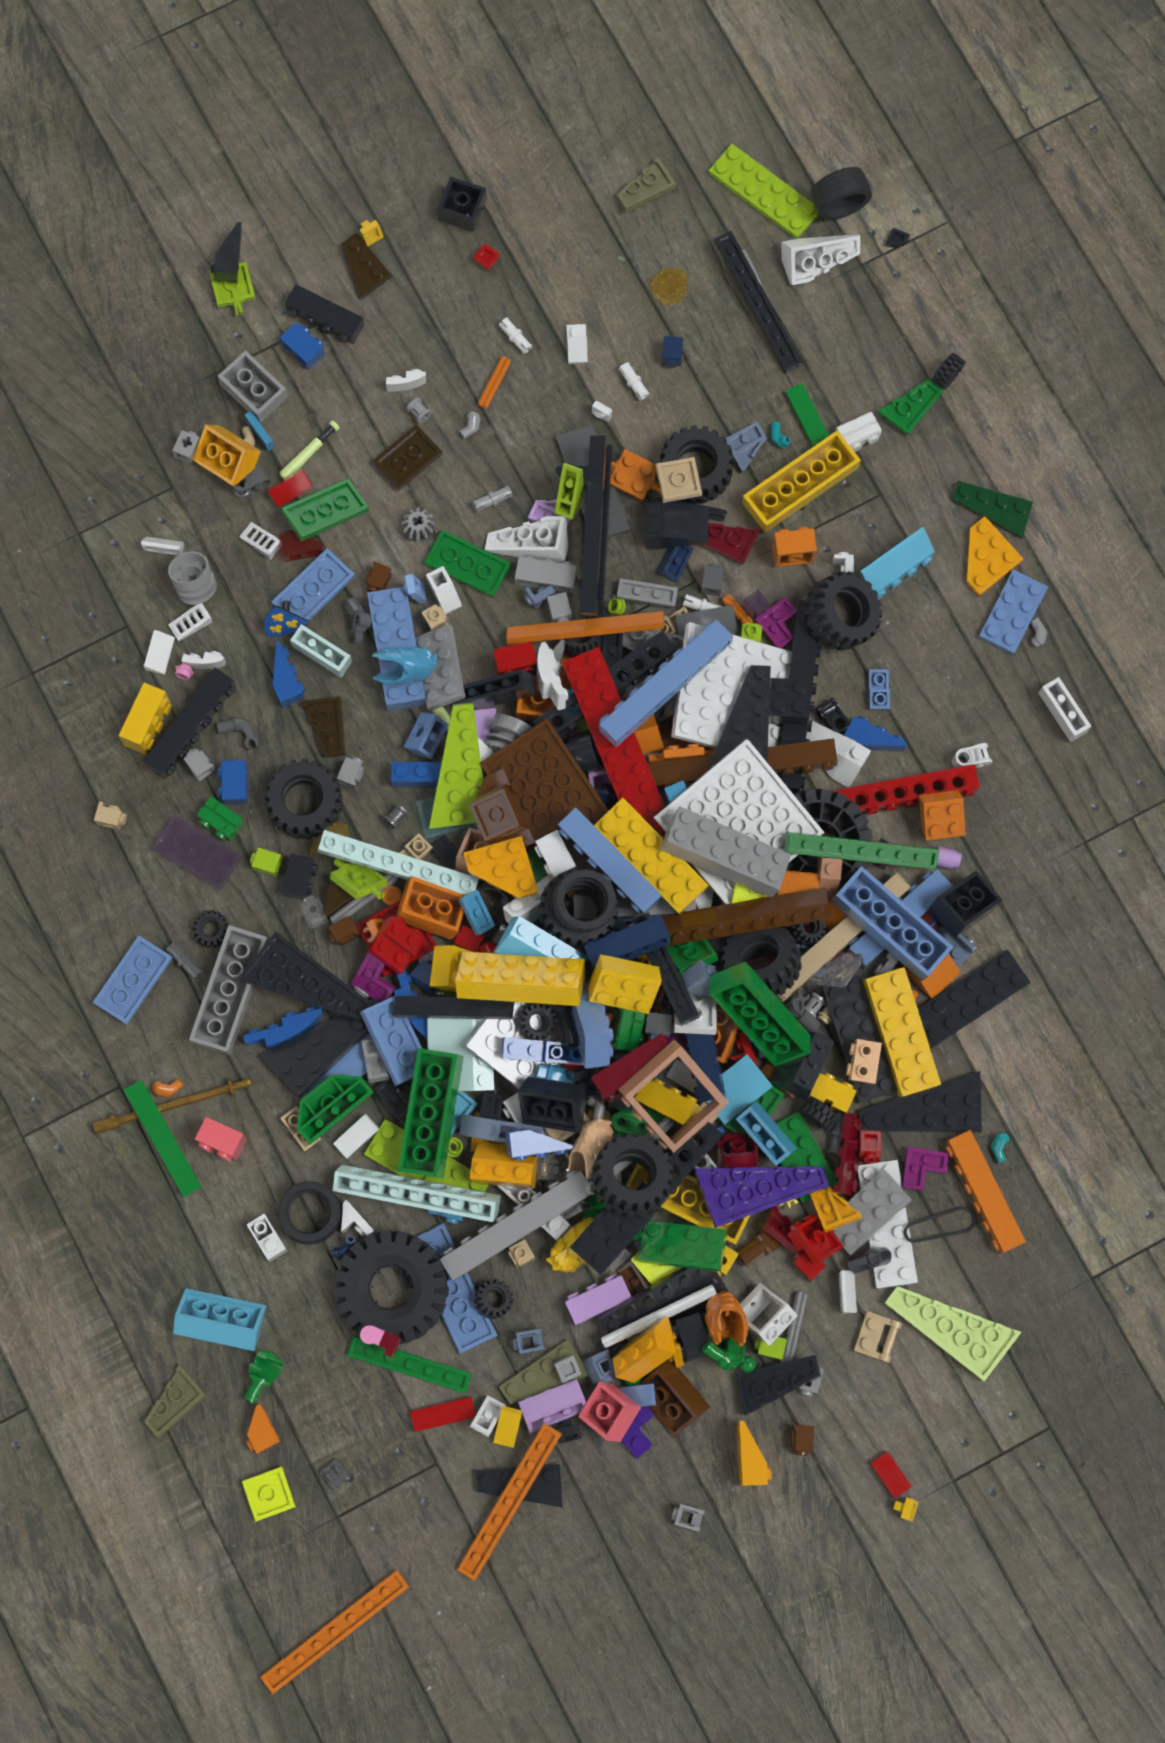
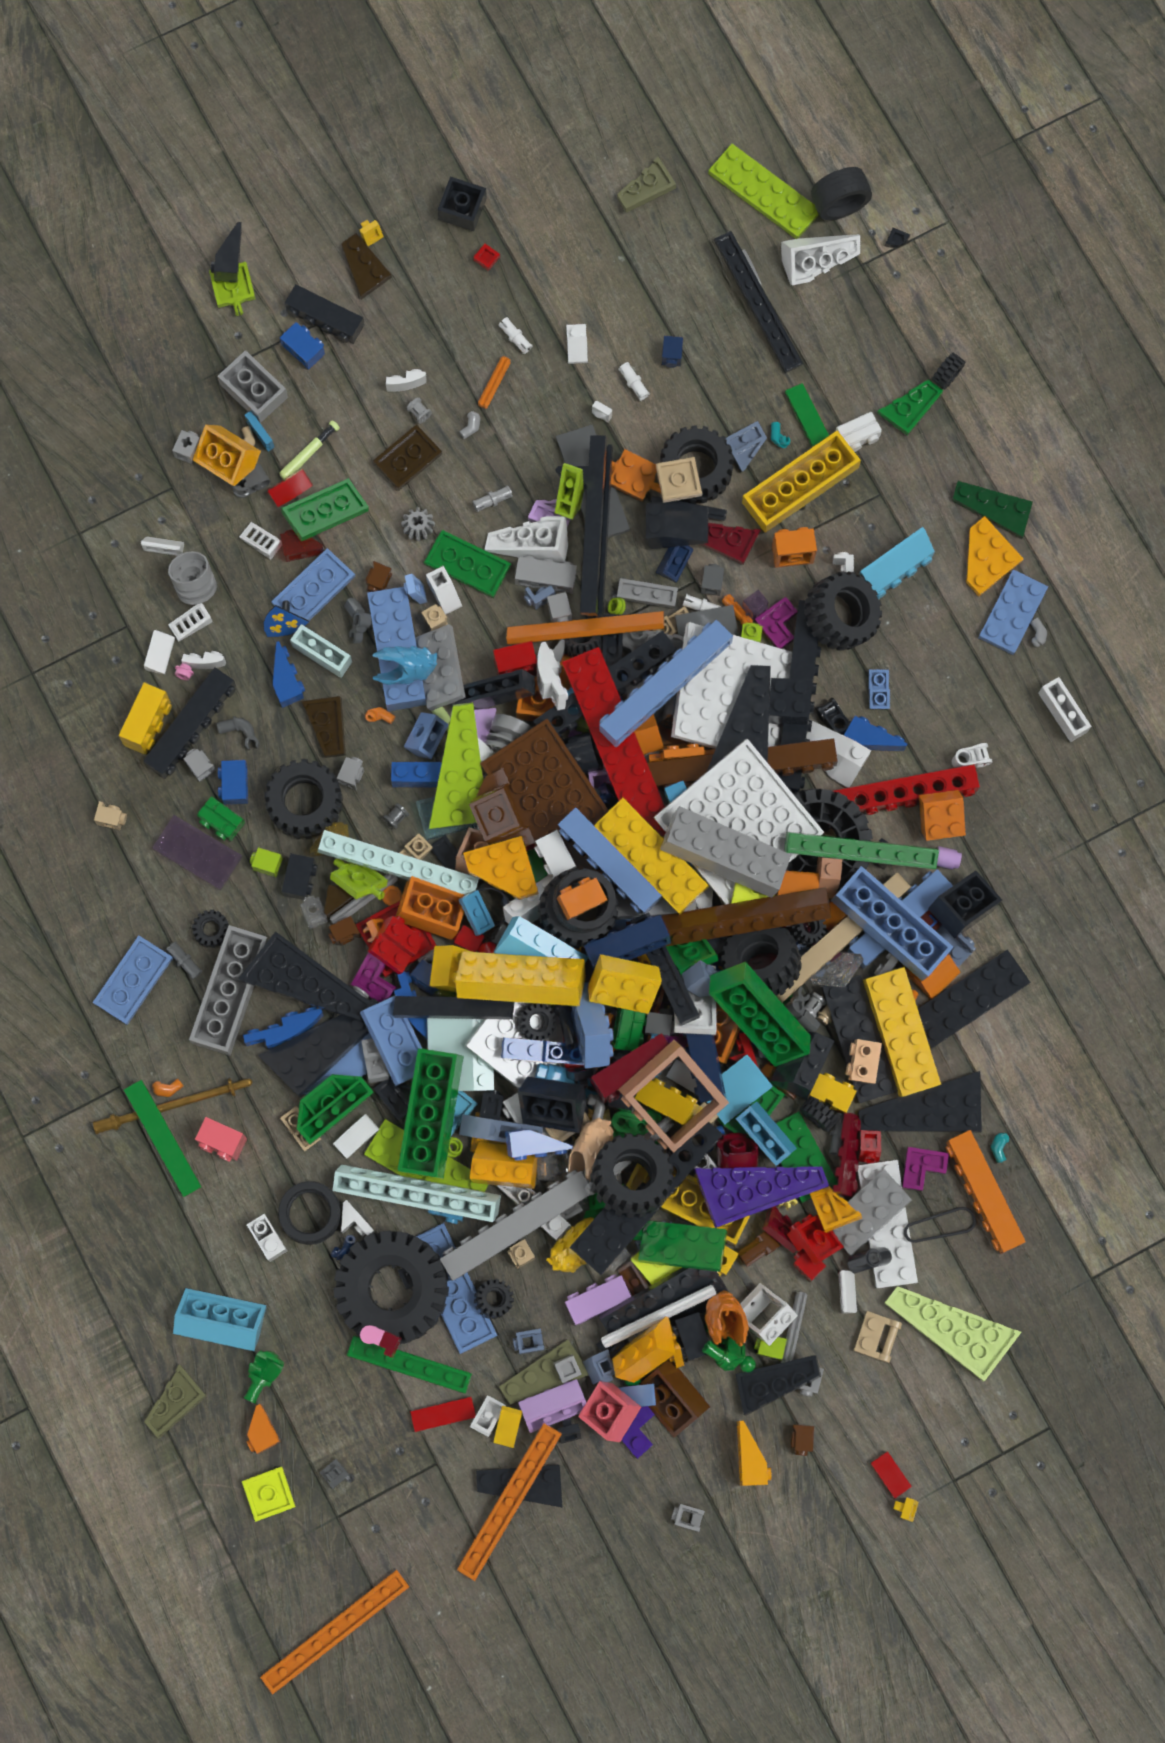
clear yellow hat [651,268,688,305] -> none
none -> orange arm [365,707,396,724]
none -> orange brick [557,877,607,920]

